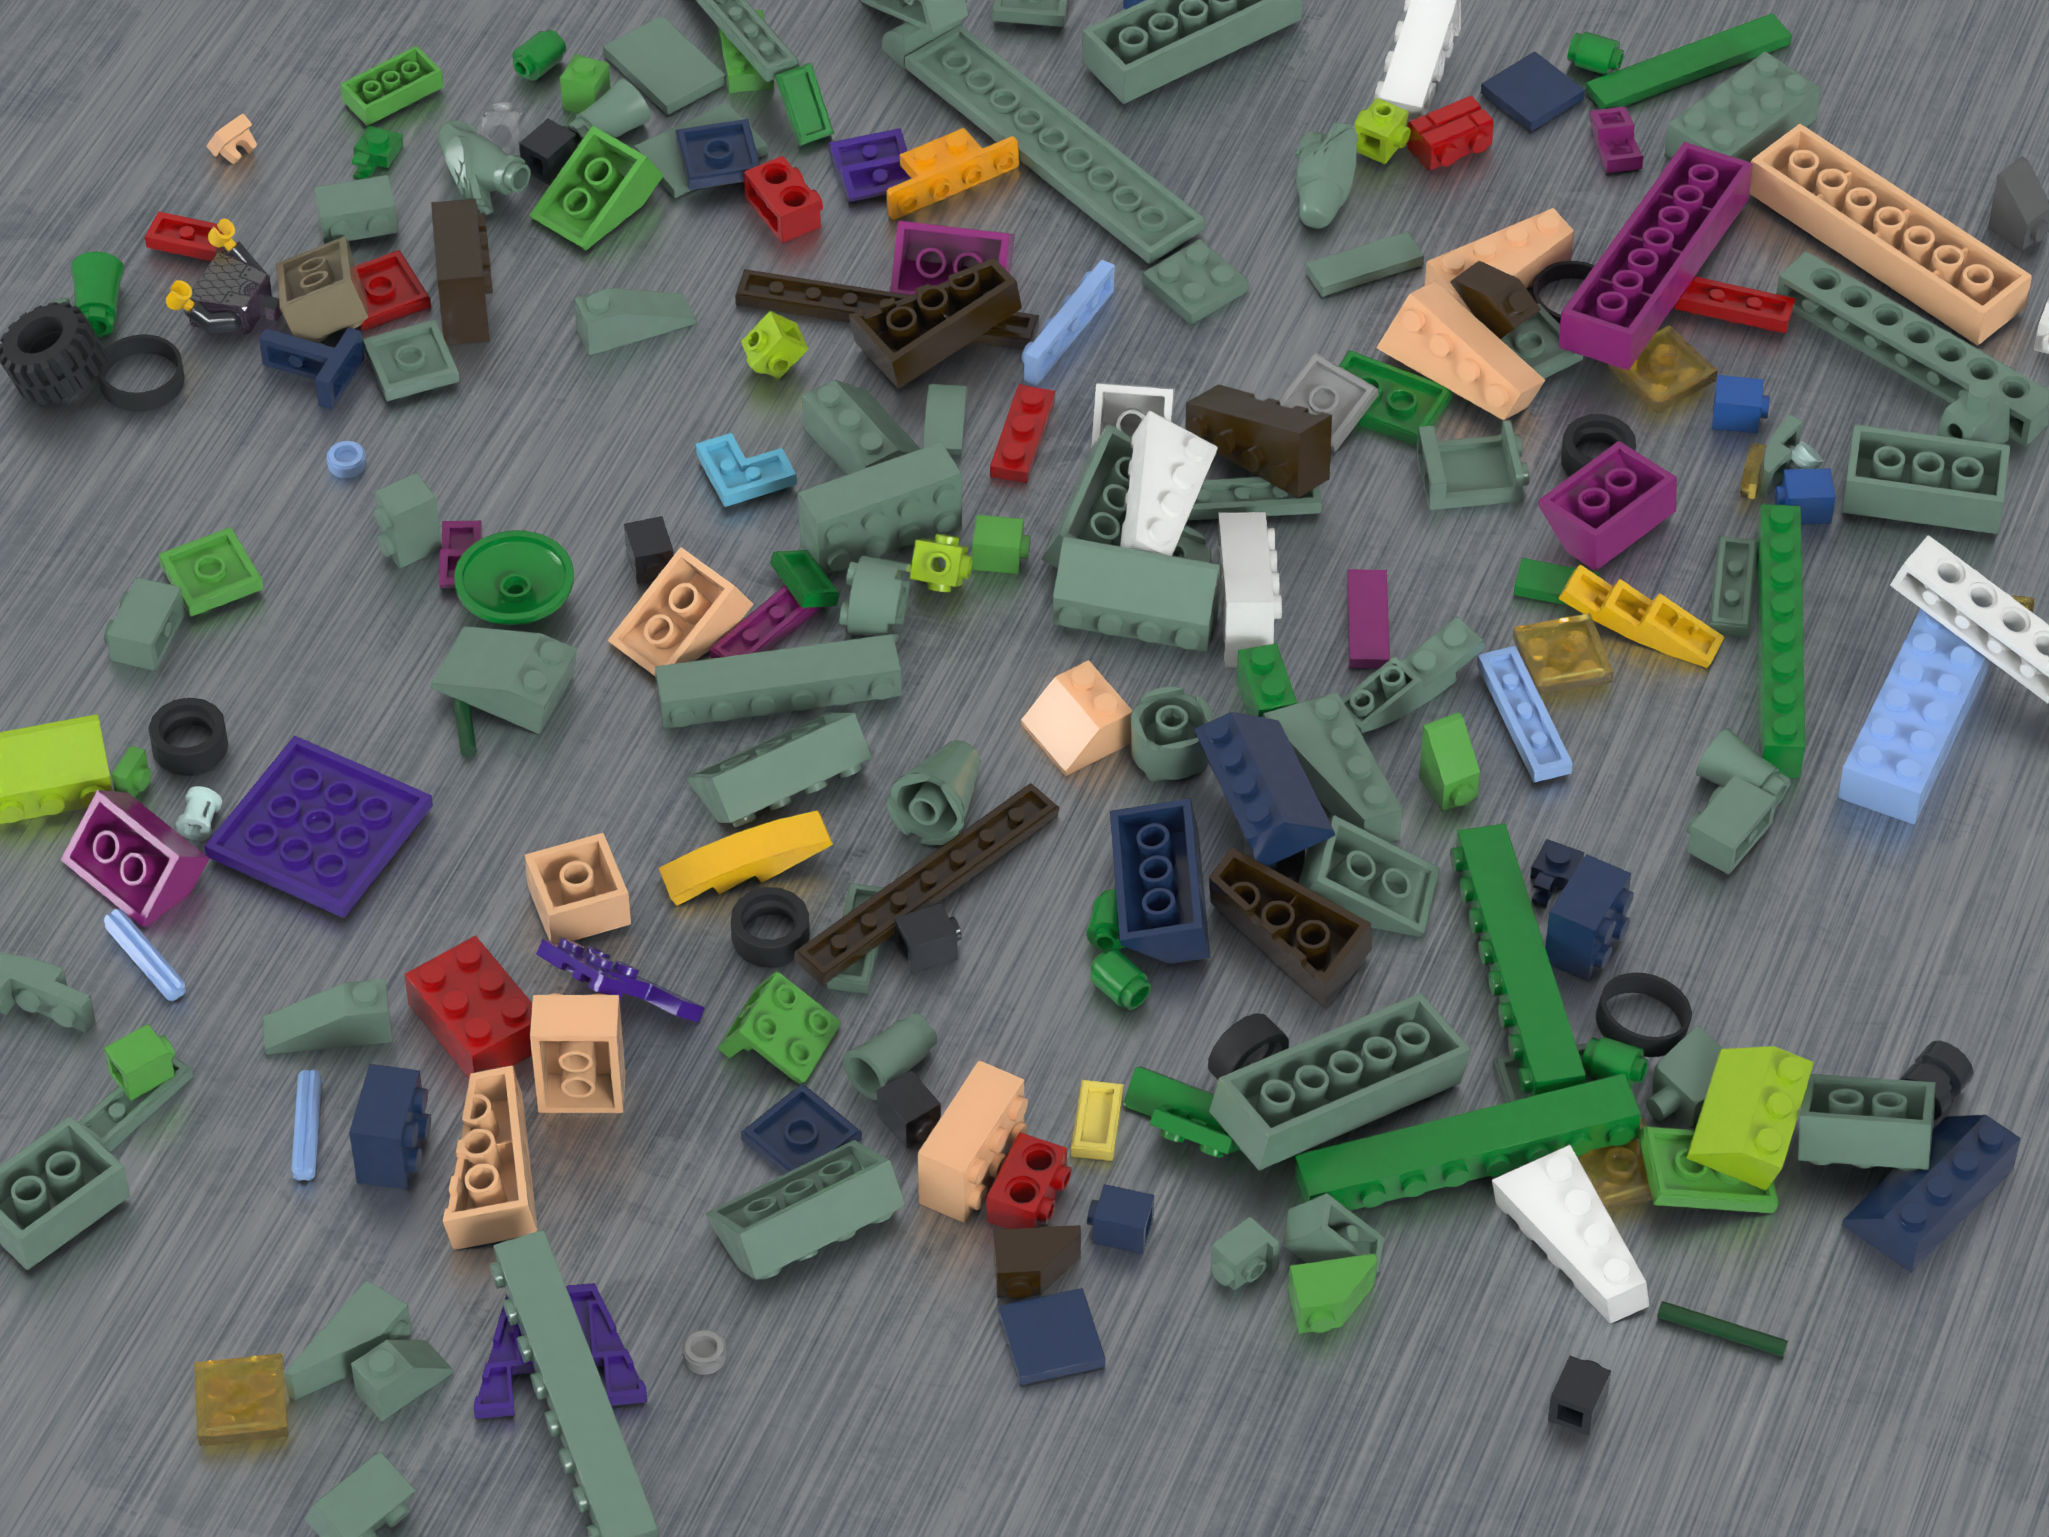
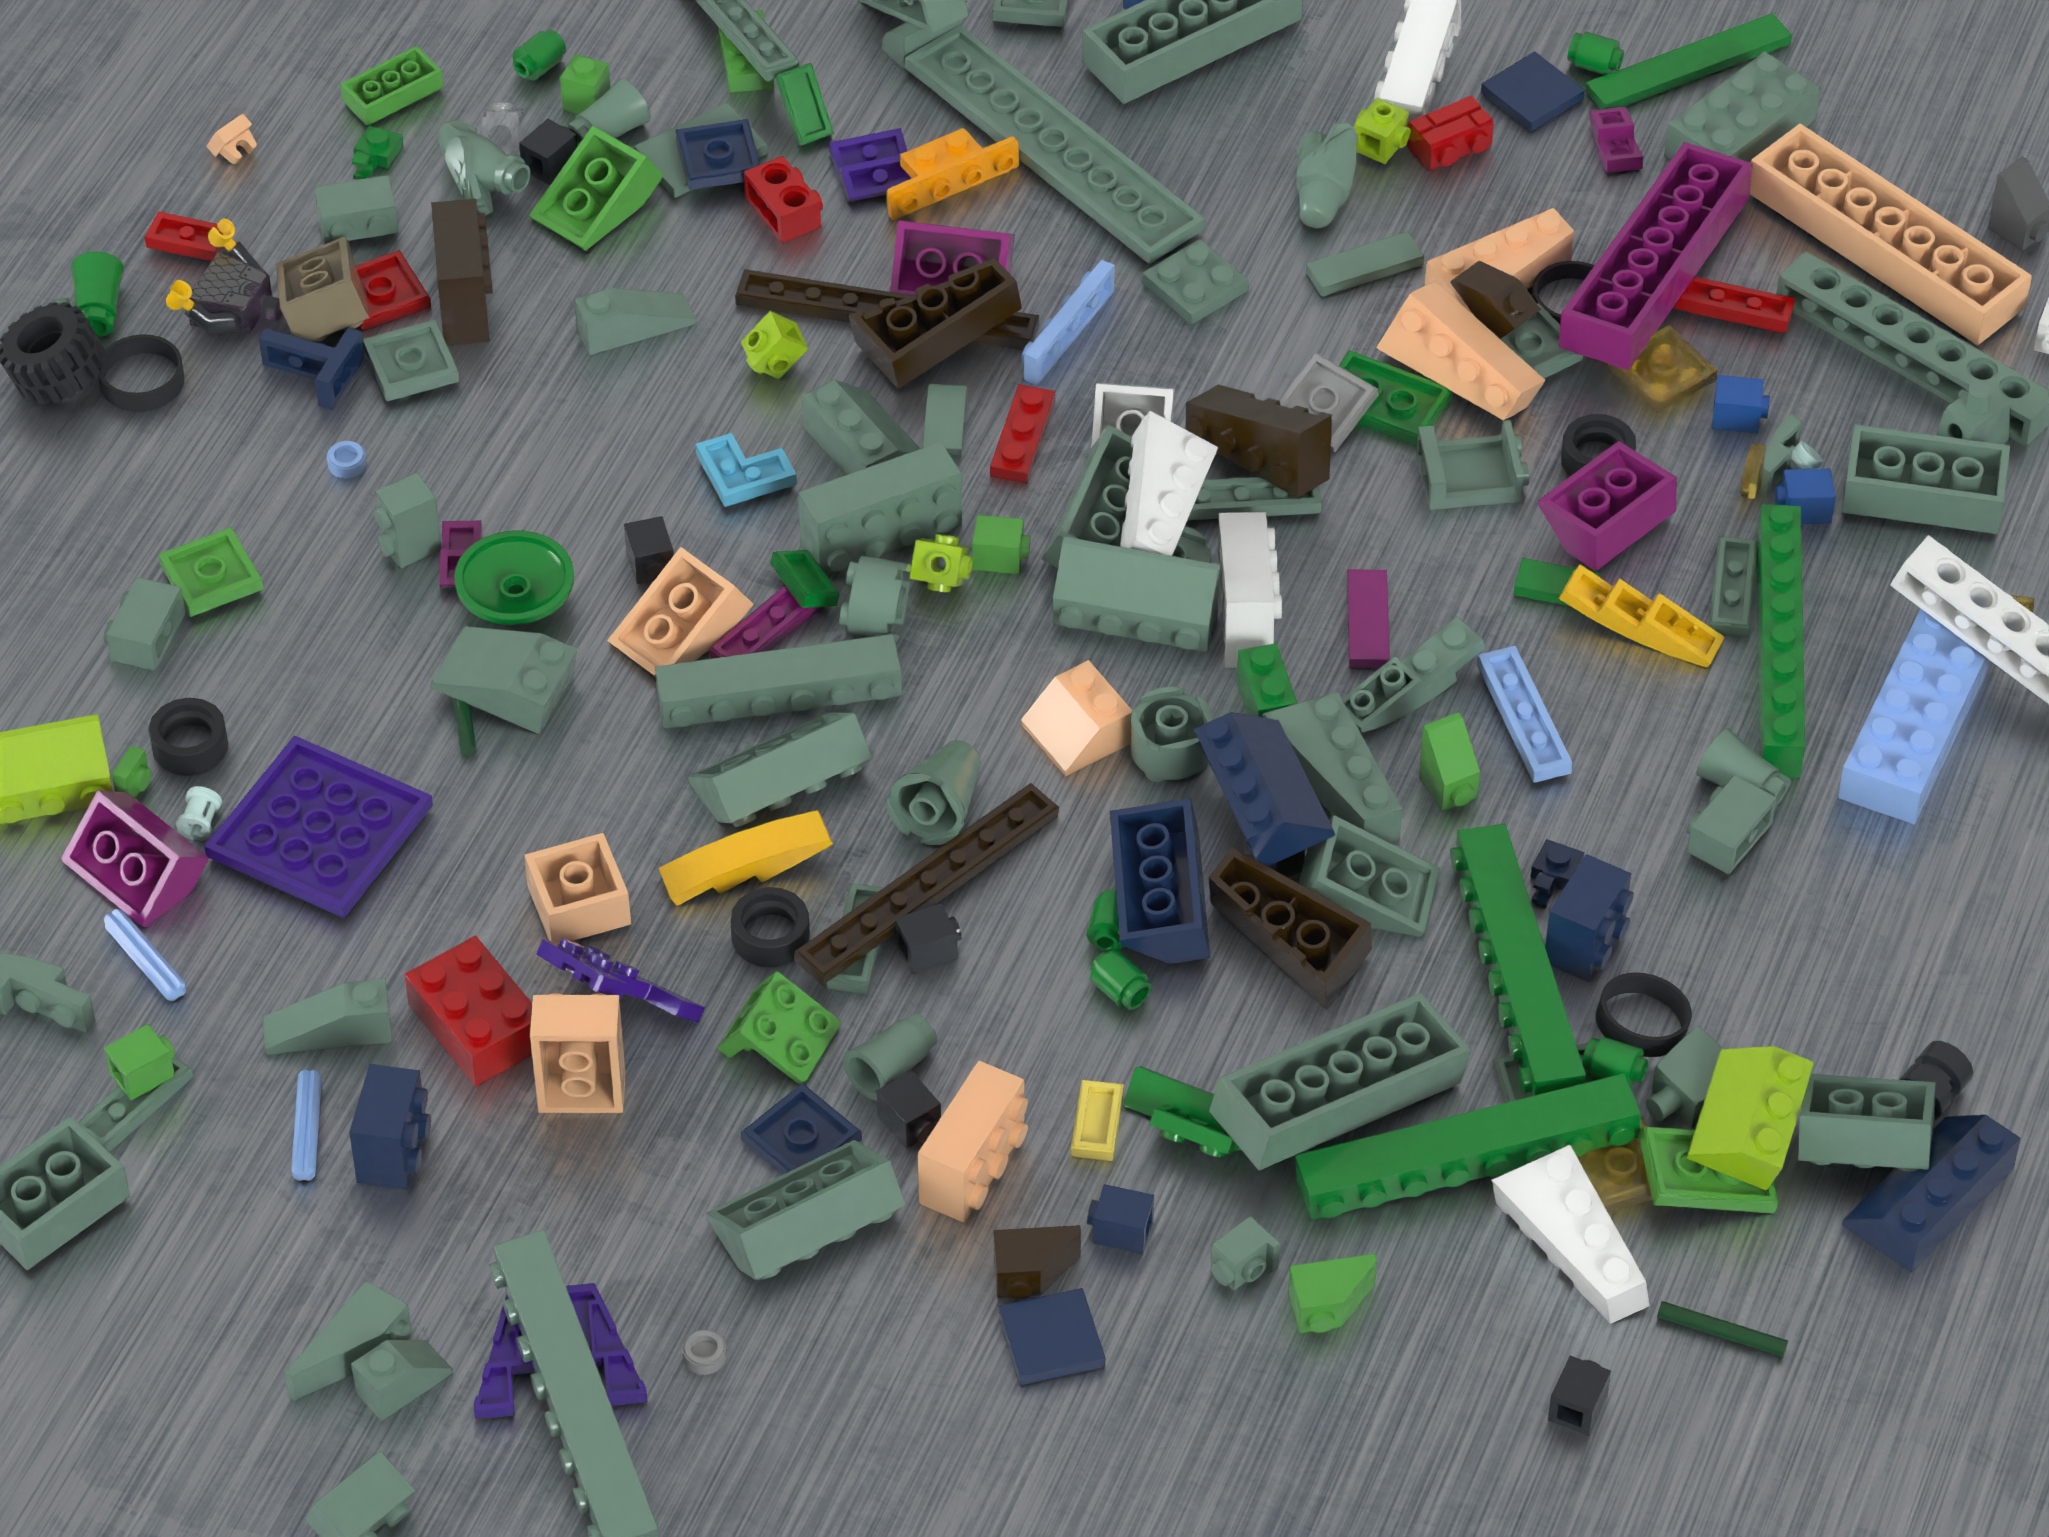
clear yellow plate [194,1353,289,1446] -> none
light nougat wedge [443,1066,538,1250] -> none
sand green tile [603,15,727,115] -> none
red brick [986,1132,1072,1229] -> none
black tyre [1208,1013,1289,1080] -> none
sand green slope [1283,1193,1385,1274] -> none
clear yellow plate [1513,613,1614,695] -> none

